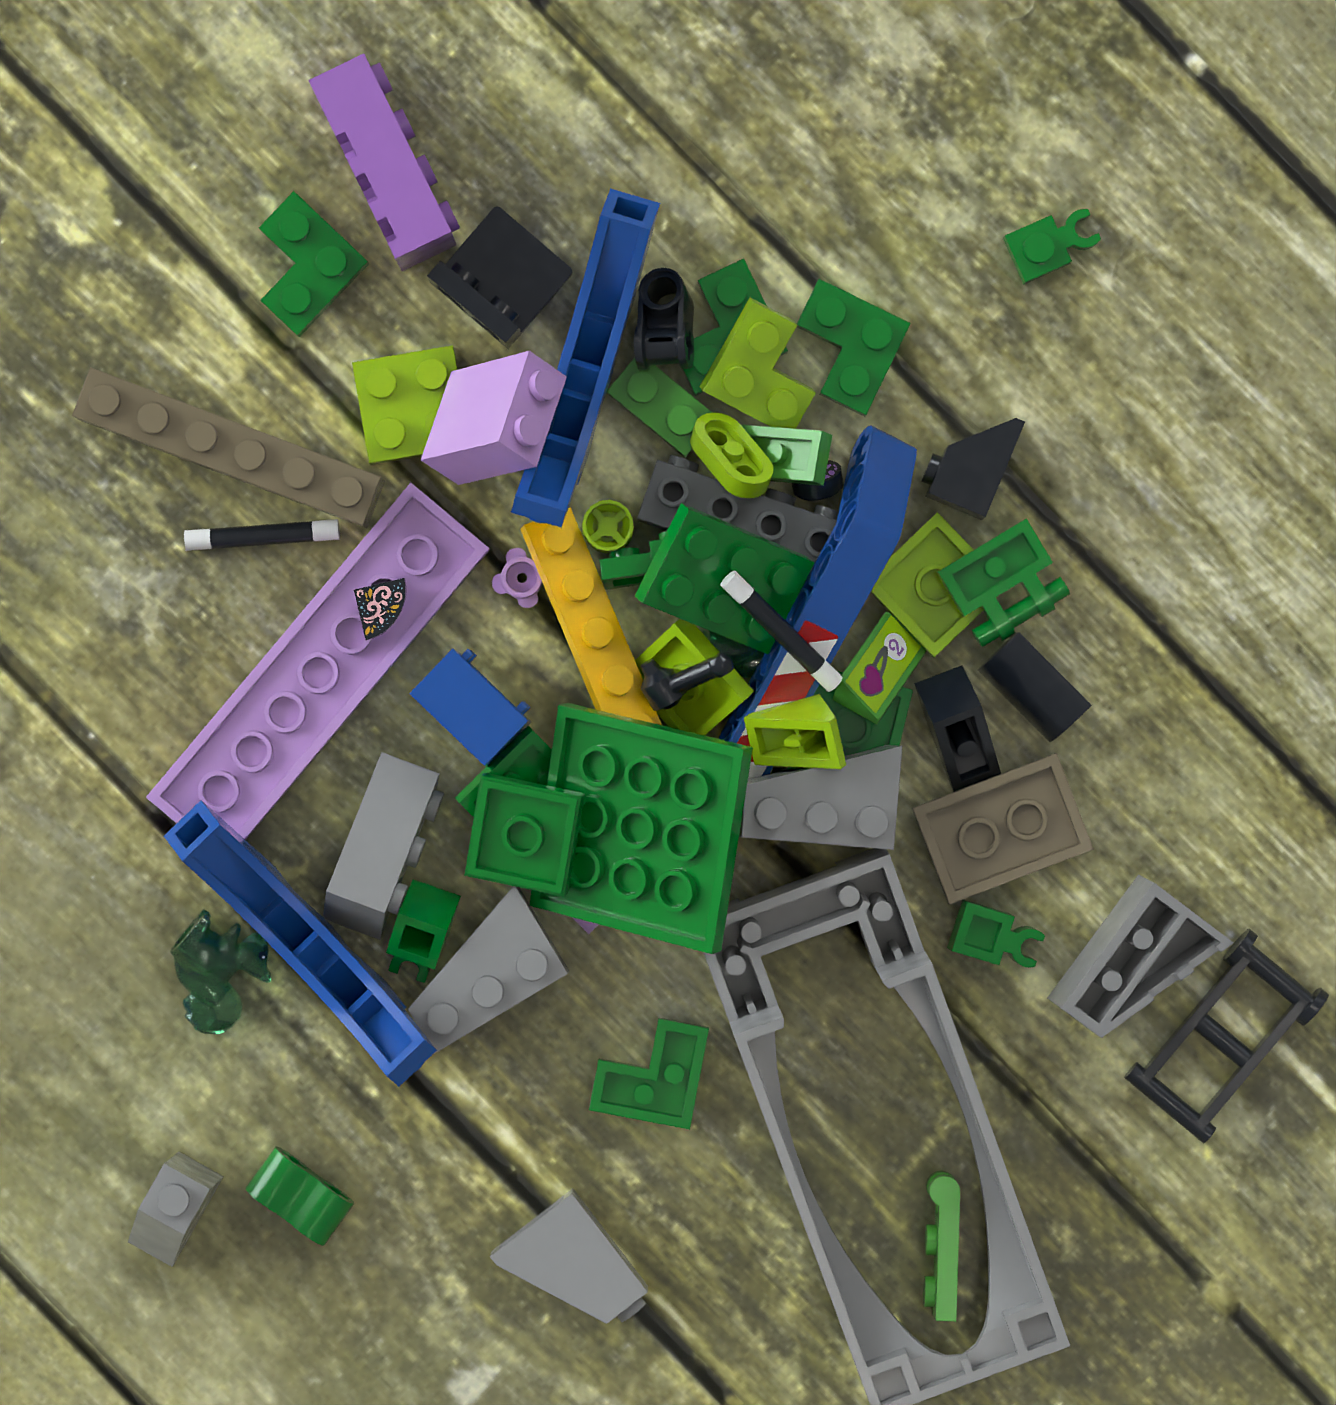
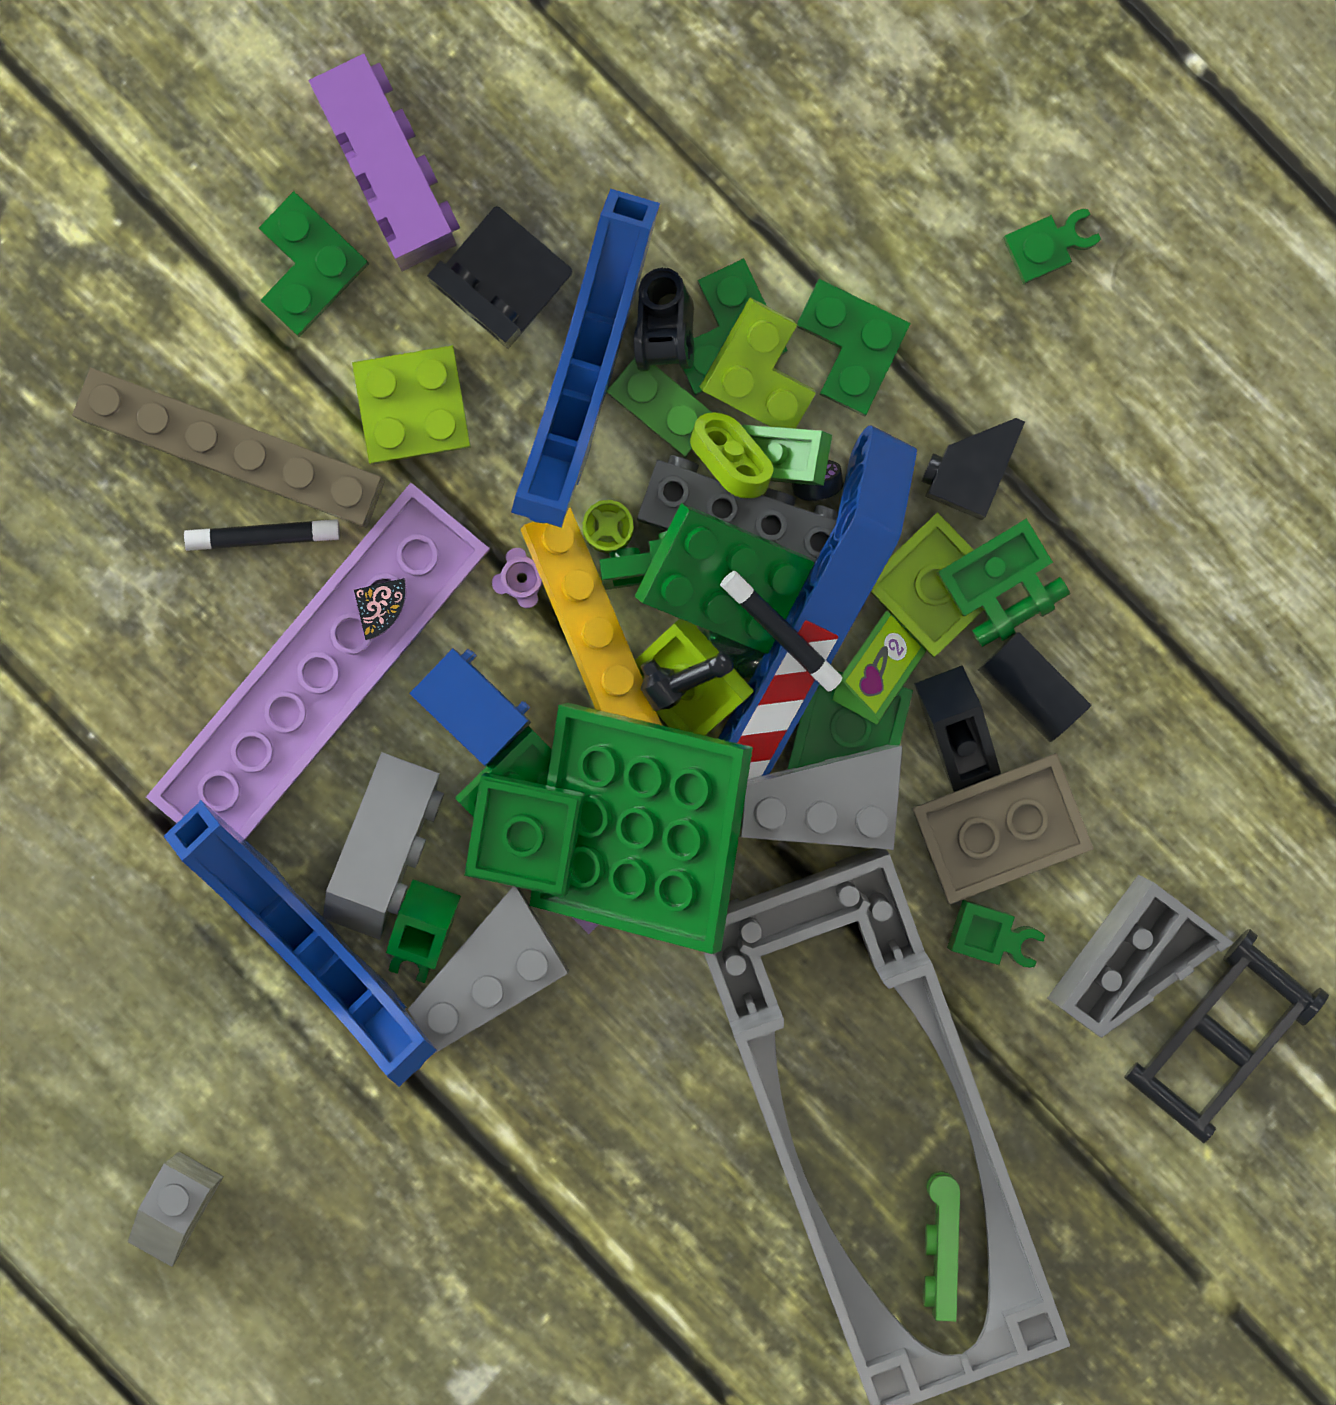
clear green animal [170,909,272,1035] -> none
green axle [245,1146,354,1246] -> none
lavender brick [421,351,567,485] -> none
light grey slope [490,1189,648,1324] -> none
green plate [589,1017,709,1130] -> none
lime slope [744,694,846,769] -> none

